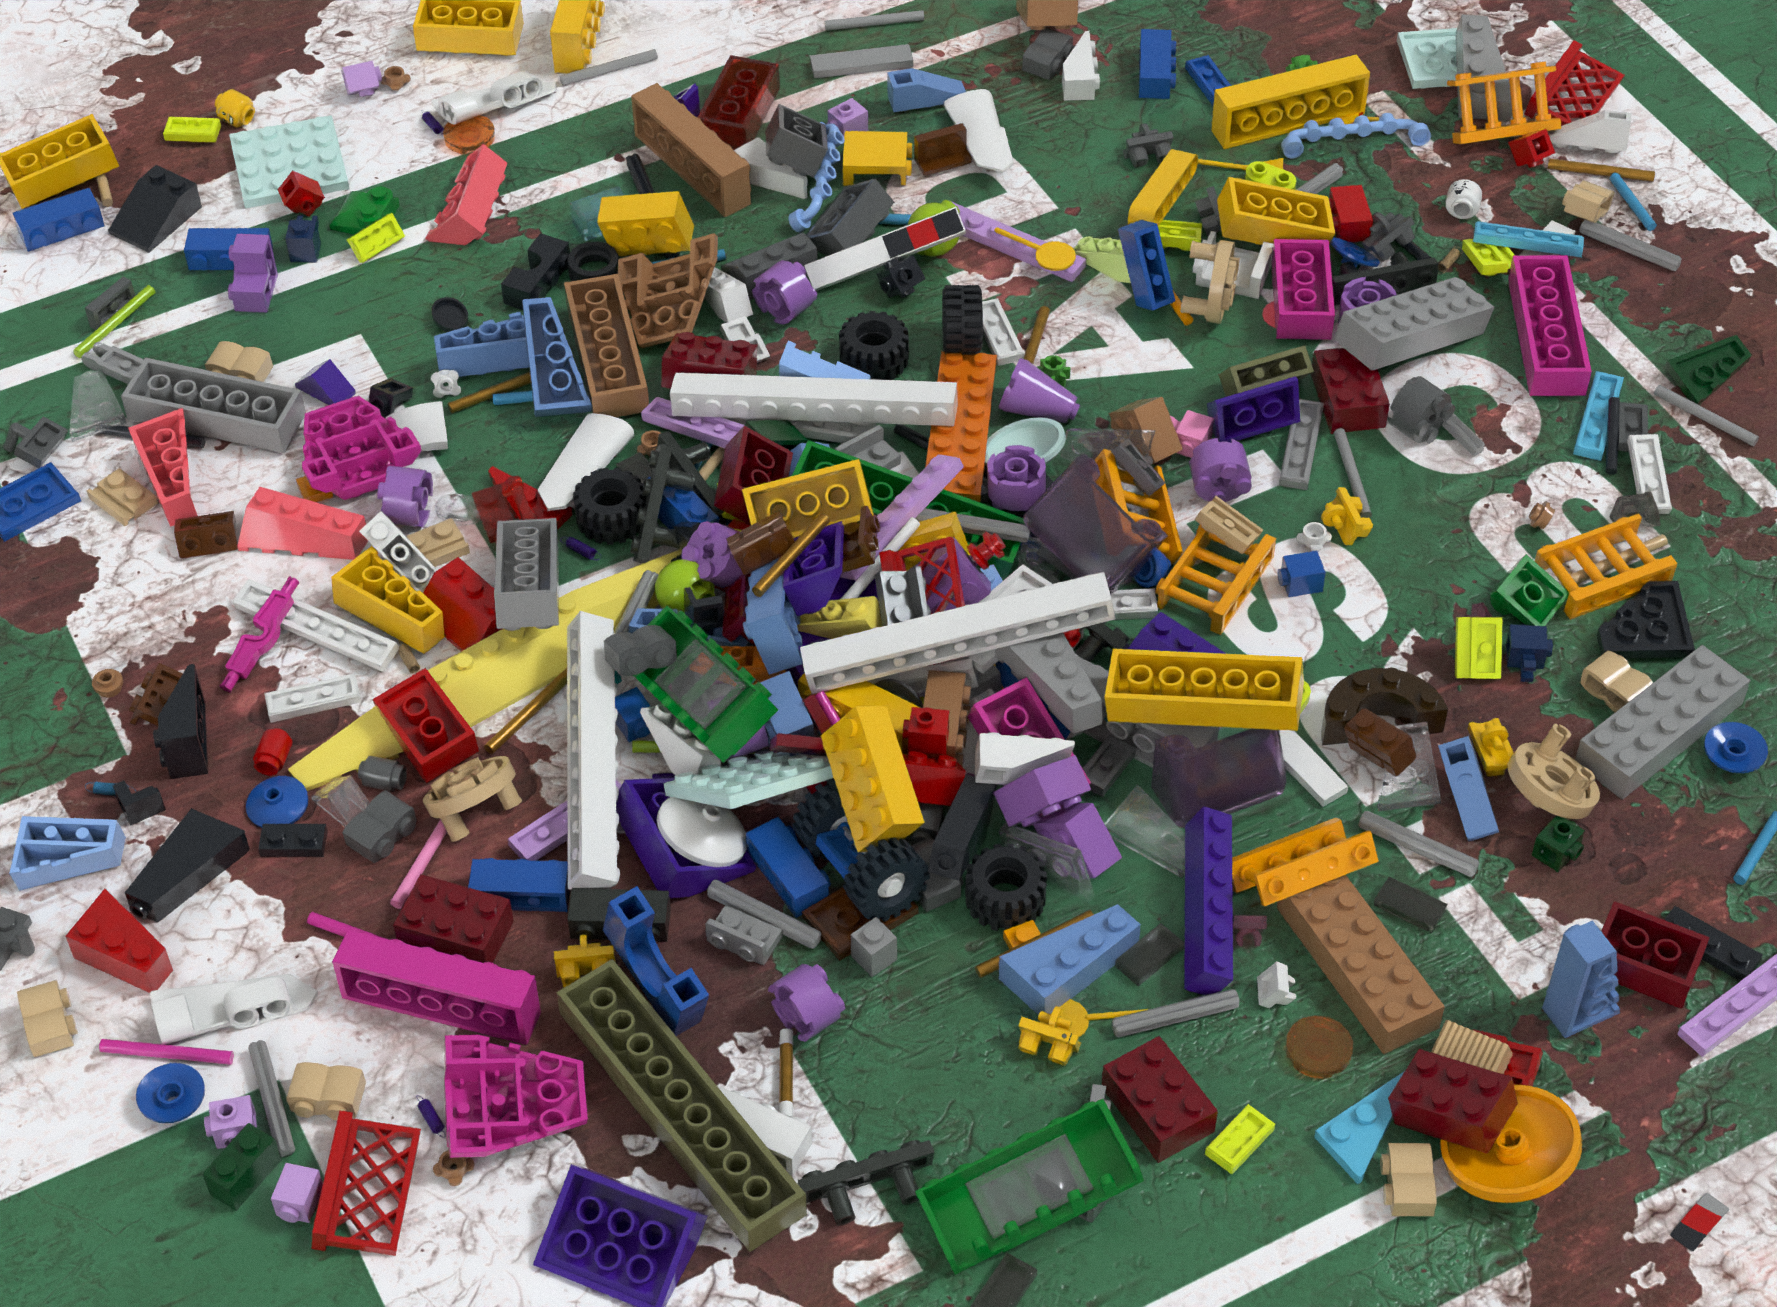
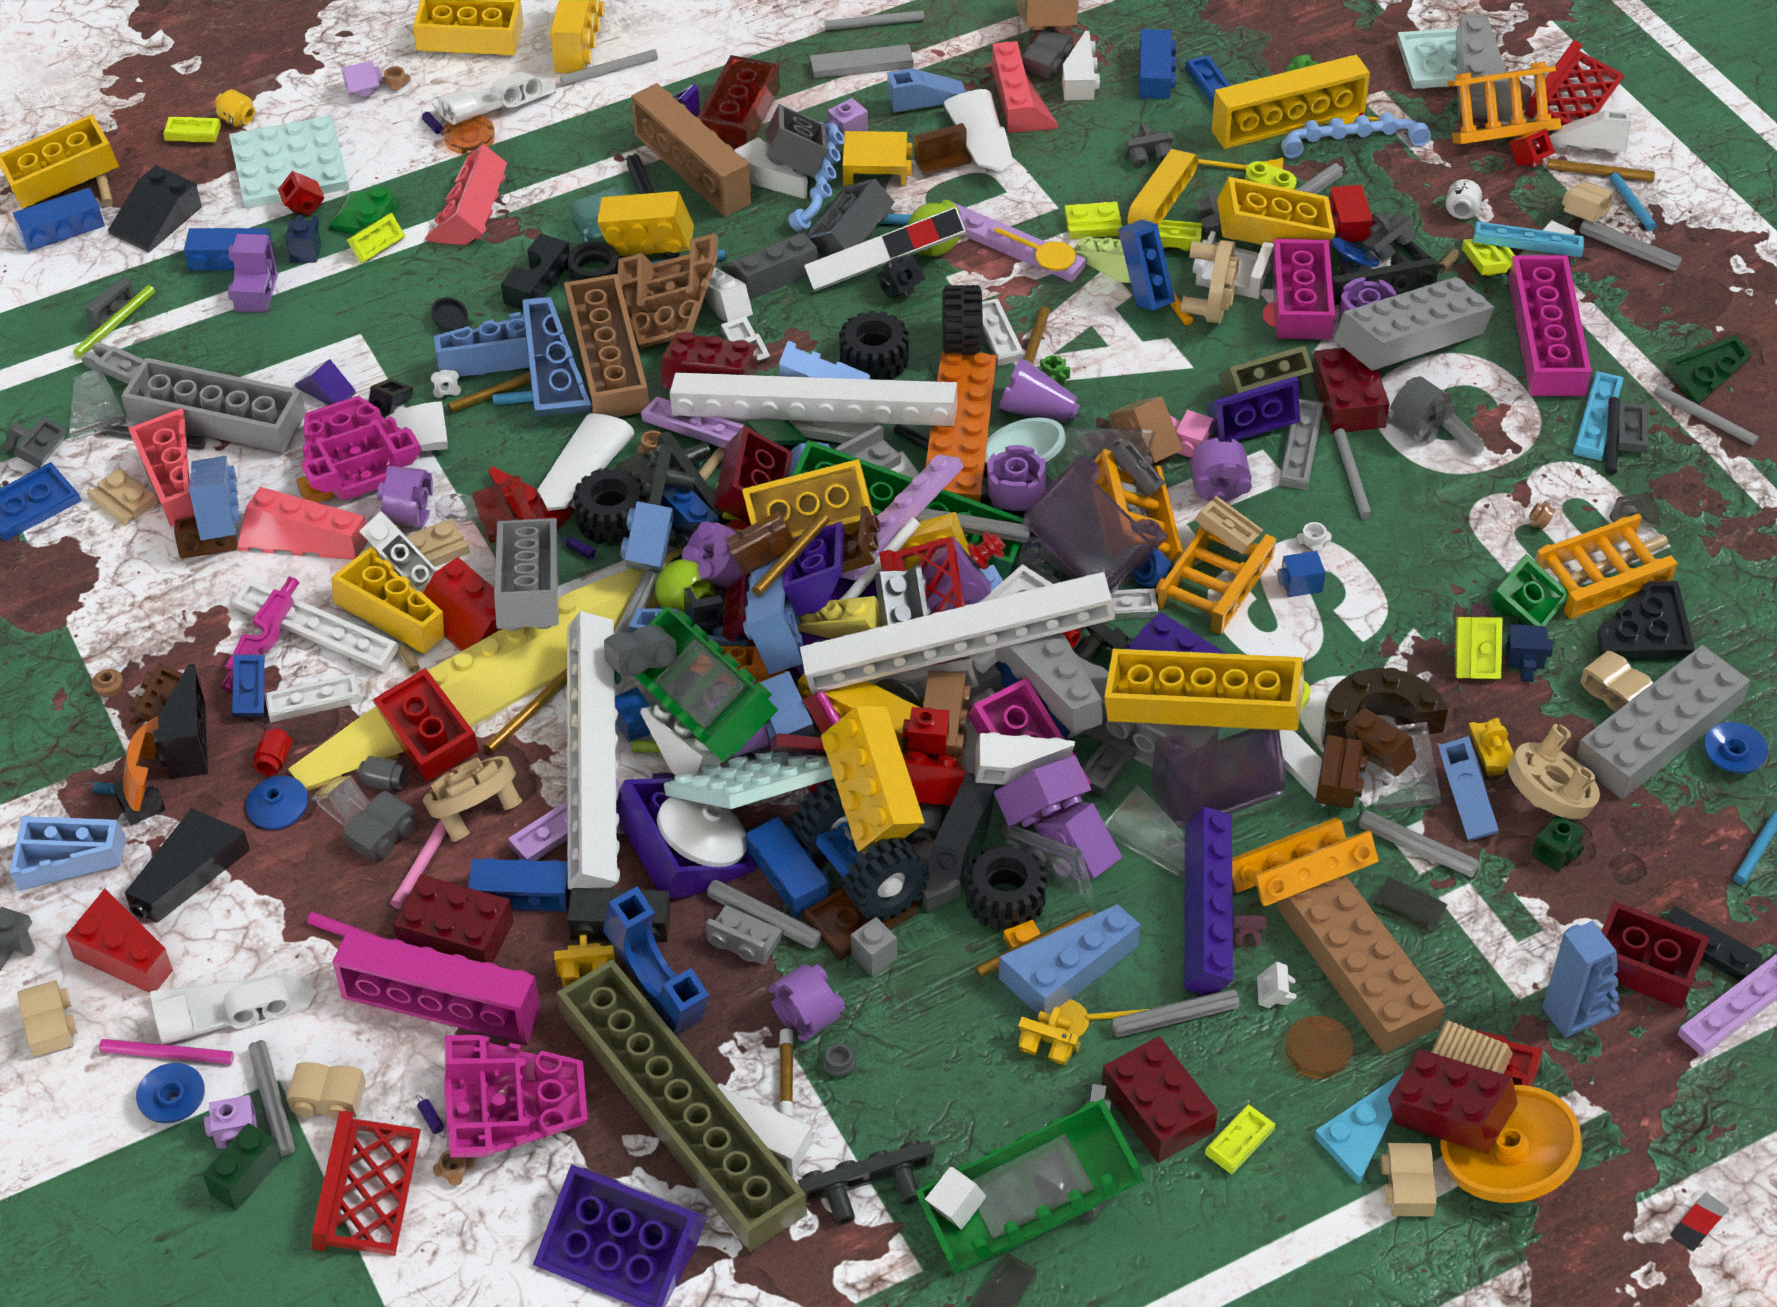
tan brick [205,341,273,382] -> none
black plate [258,824,328,857] -> none
lavender brick [271,1163,323,1223] -> none
medium lavender brick [752,260,817,325] -> none
clear smoke tile [1115,923,1184,986] -> none
yellow hips [1321,487,1373,545] -> none
white tile [1627,434,1672,515] -> none
none -> orange slope [123,717,158,811]
none -> medium blue wedge [189,456,240,541]
none -> blue plate [232,654,265,717]
none -> medium blue brick [620,501,673,574]
none -> dark grey plate [822,1044,856,1077]
none -> white panel [925,1167,986,1230]
none -> coral wedge [992,41,1058,133]
none -> neon yellow plate [1064,202,1123,239]
none -> reddish brown brick [1315,735,1368,809]

